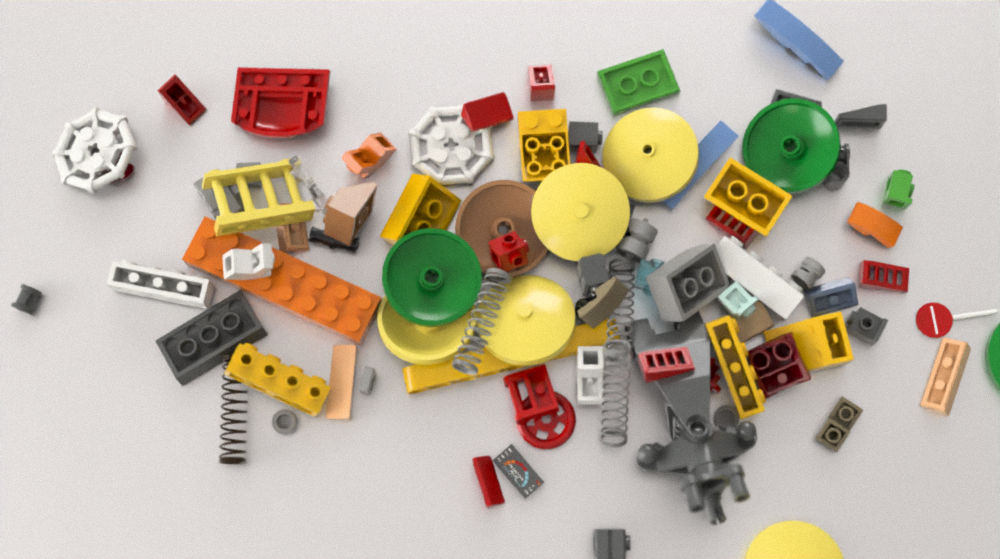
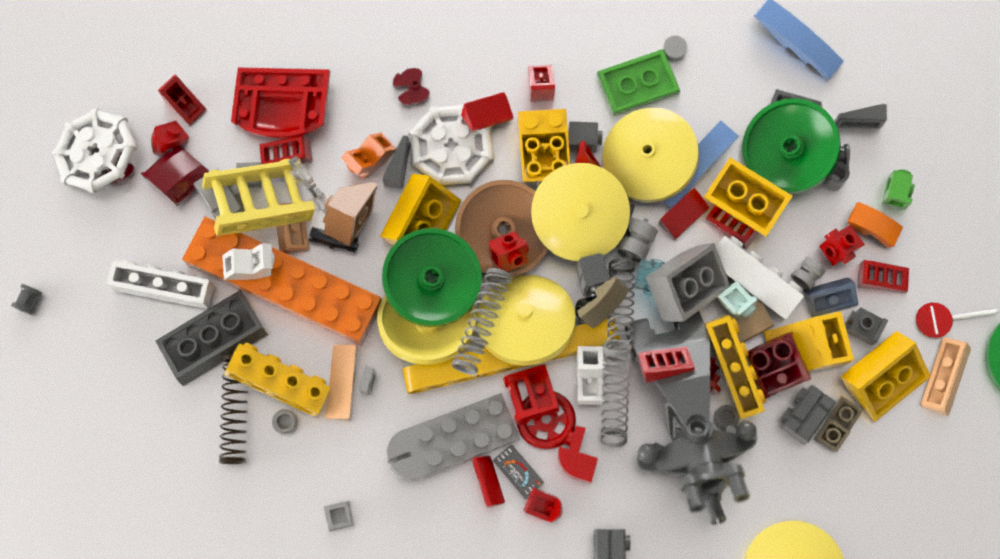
none -> dark red slope [141,146,209,207]
none -> red plate [151,121,189,155]
none -> red slope [259,135,313,165]
none -> light grey tile [324,501,354,532]
none -> dark grey slope [382,135,410,189]
none -> light grey plate [387,393,520,480]
none -> dark red piece [393,68,430,106]
none -> red plate [523,487,563,522]
none -> red brick [557,425,598,485]
none -> red slope [658,188,710,240]
none -> light grey tile [663,36,687,61]
none -> dark grey brick [780,385,837,445]
none -> red brick [819,225,865,266]
none -> yellow slope [841,331,931,422]

